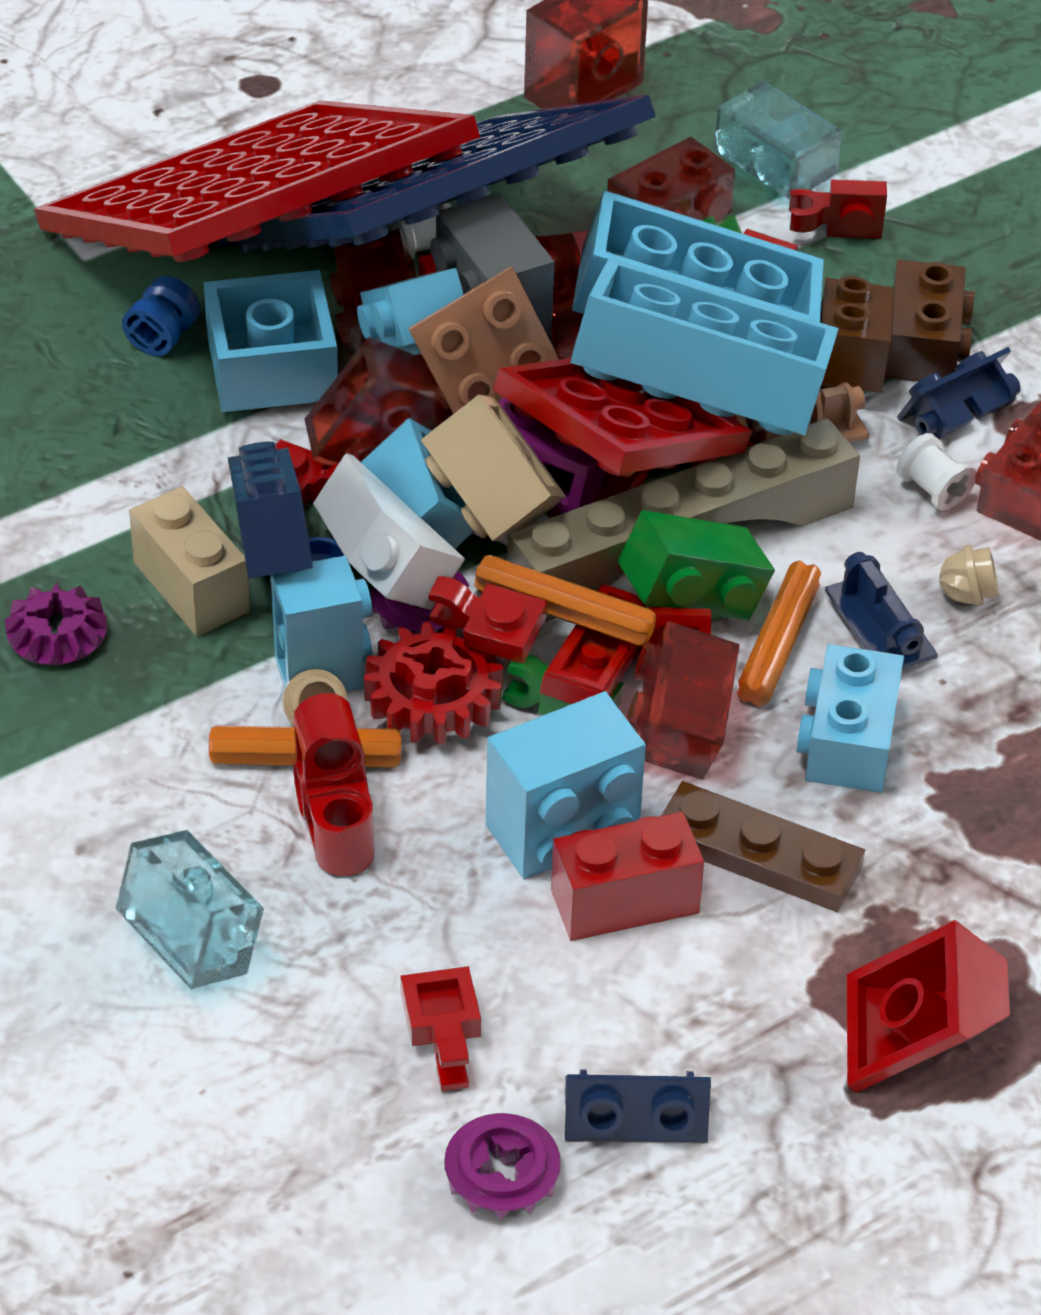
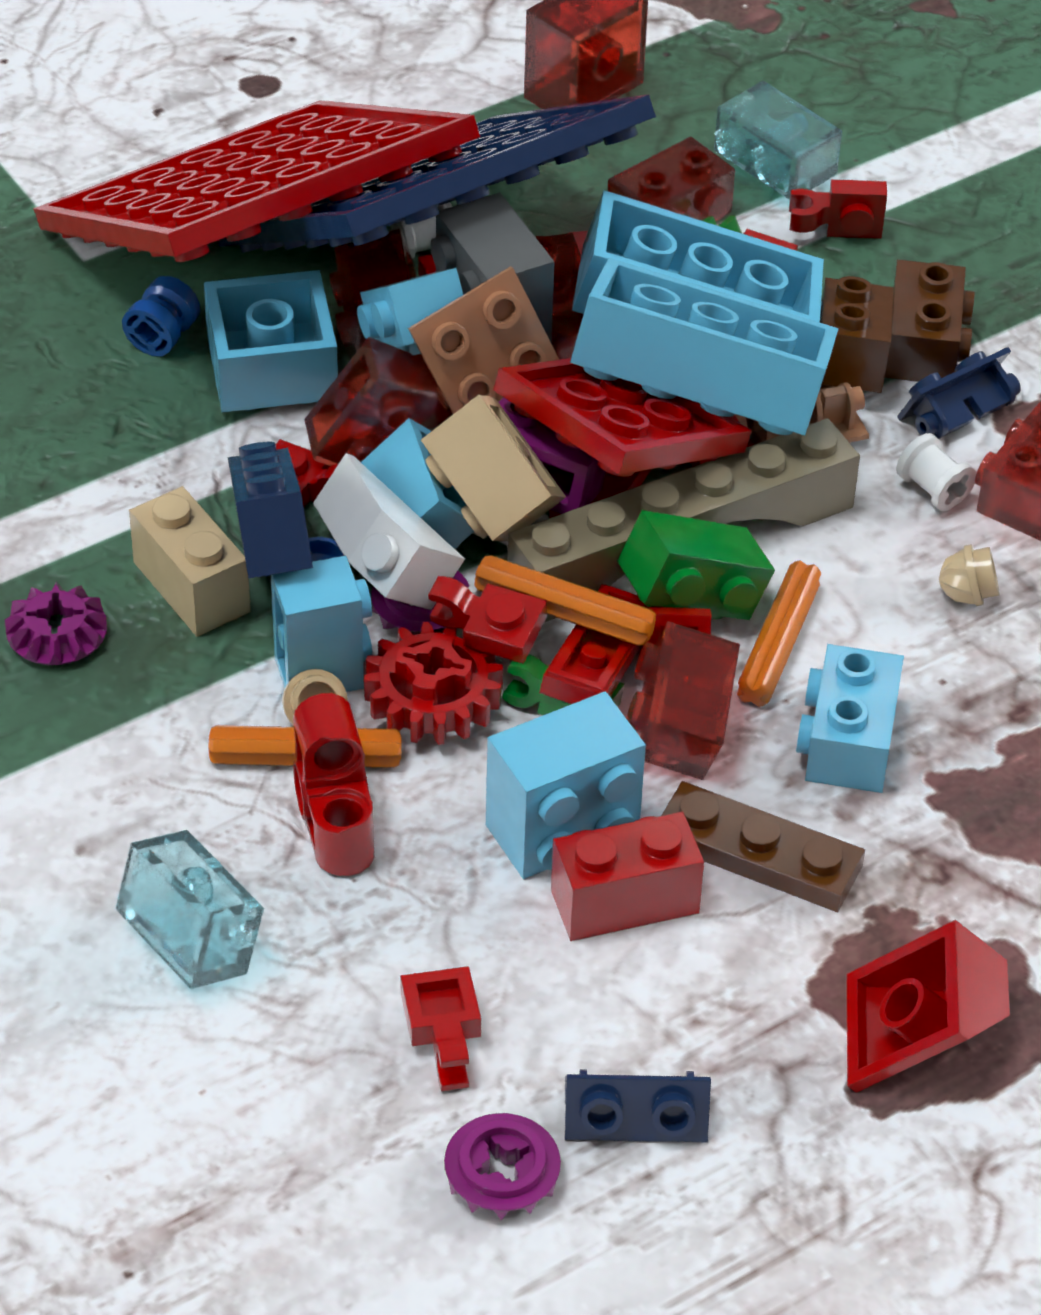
dark blue hinge [825,552,938,669] -> none

